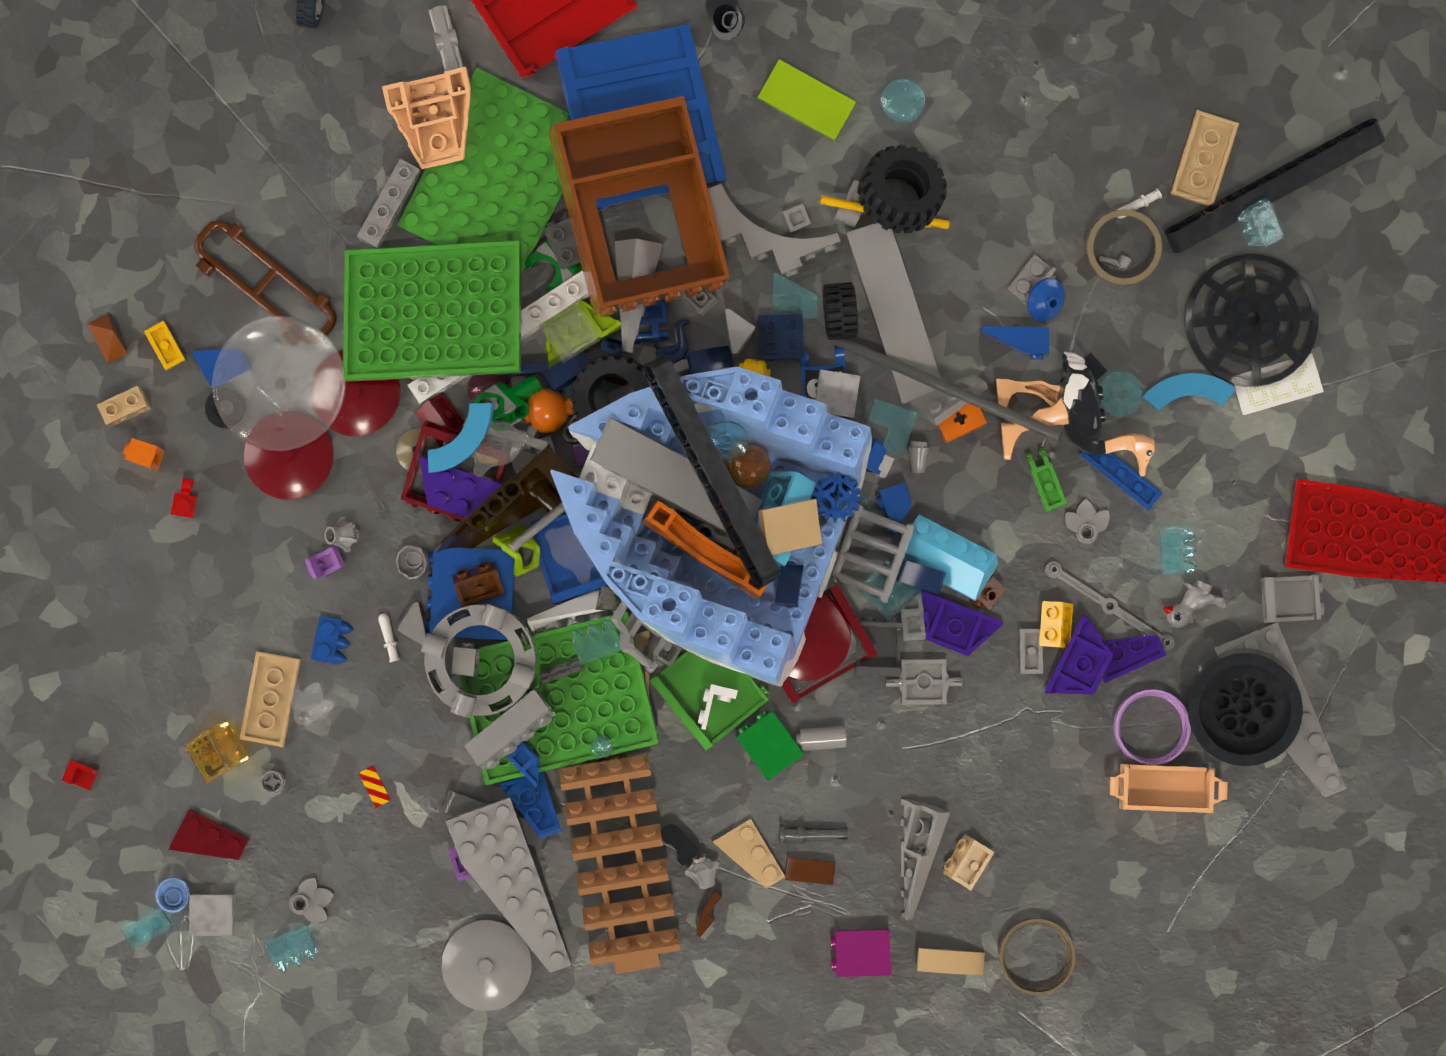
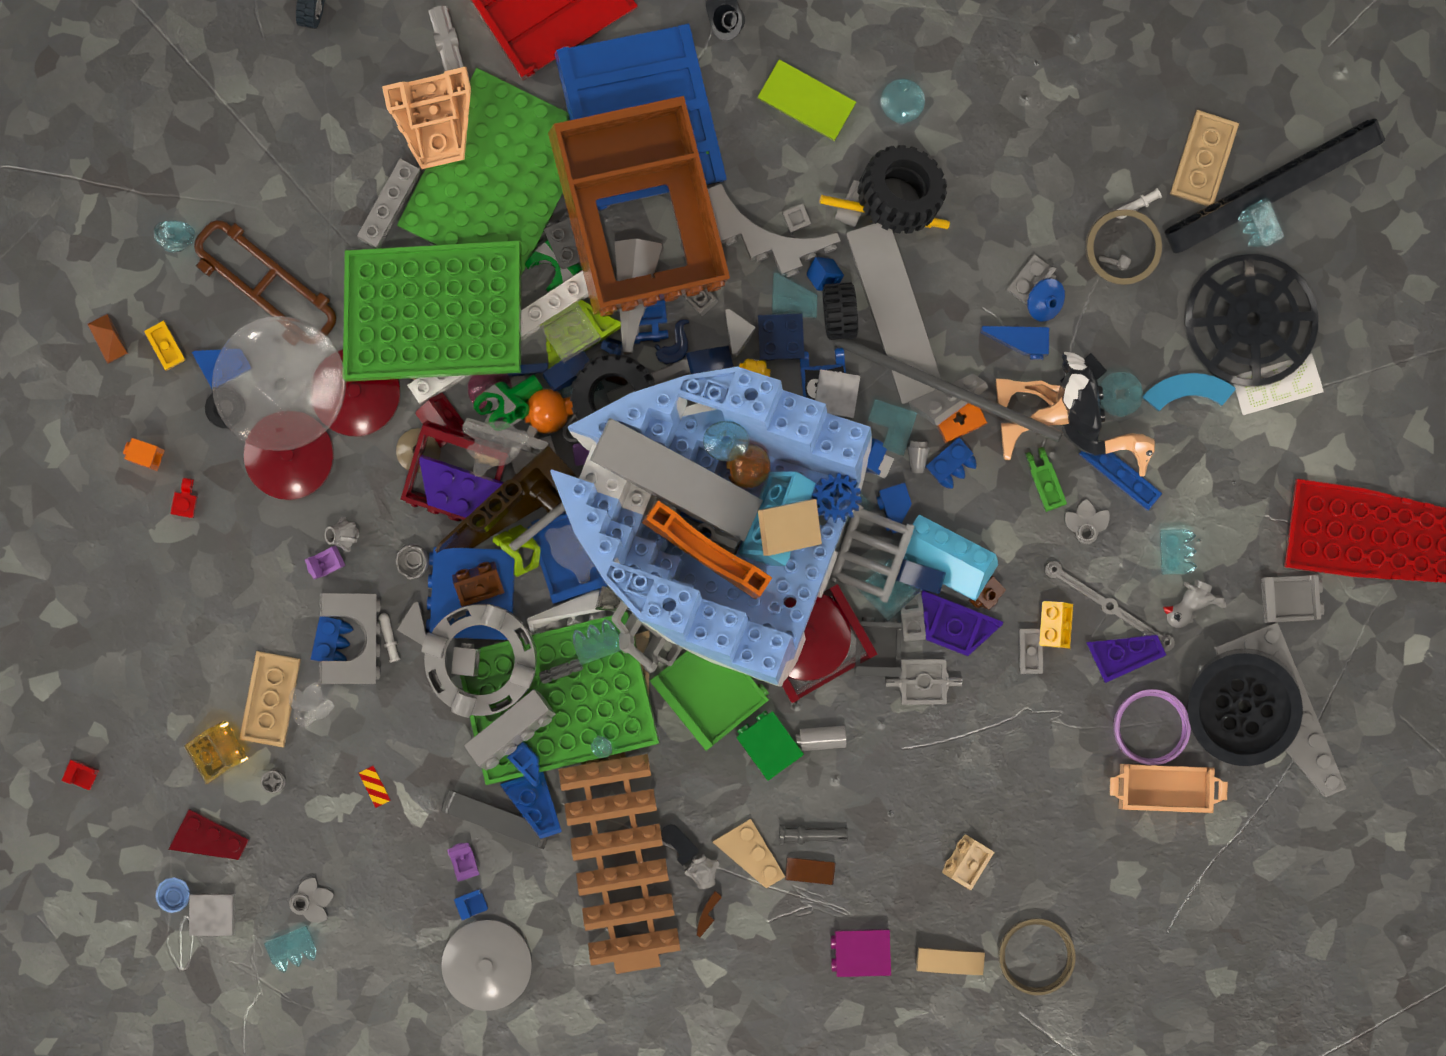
tan brick [97,386,151,427] -> none
clear light blue plate [121,909,173,950] -> none
dark azure tile [428,403,493,473] -> none
light grey wing [446,796,571,973] -> none
black beam [642,355,781,588] -> none
white bracket [698,684,738,730] -> none
dark blue slope [775,564,804,607] -> none
light grey wedge [901,798,950,920] -> none
dark purple wing [1045,615,1115,694] -> none
none -> clear light blue piece [154,221,195,253]
none -> light grey arch [319,593,380,684]
none -> blue panel [454,888,488,920]
none -> blue panel [806,257,844,291]
none -> blue plate [925,438,977,489]

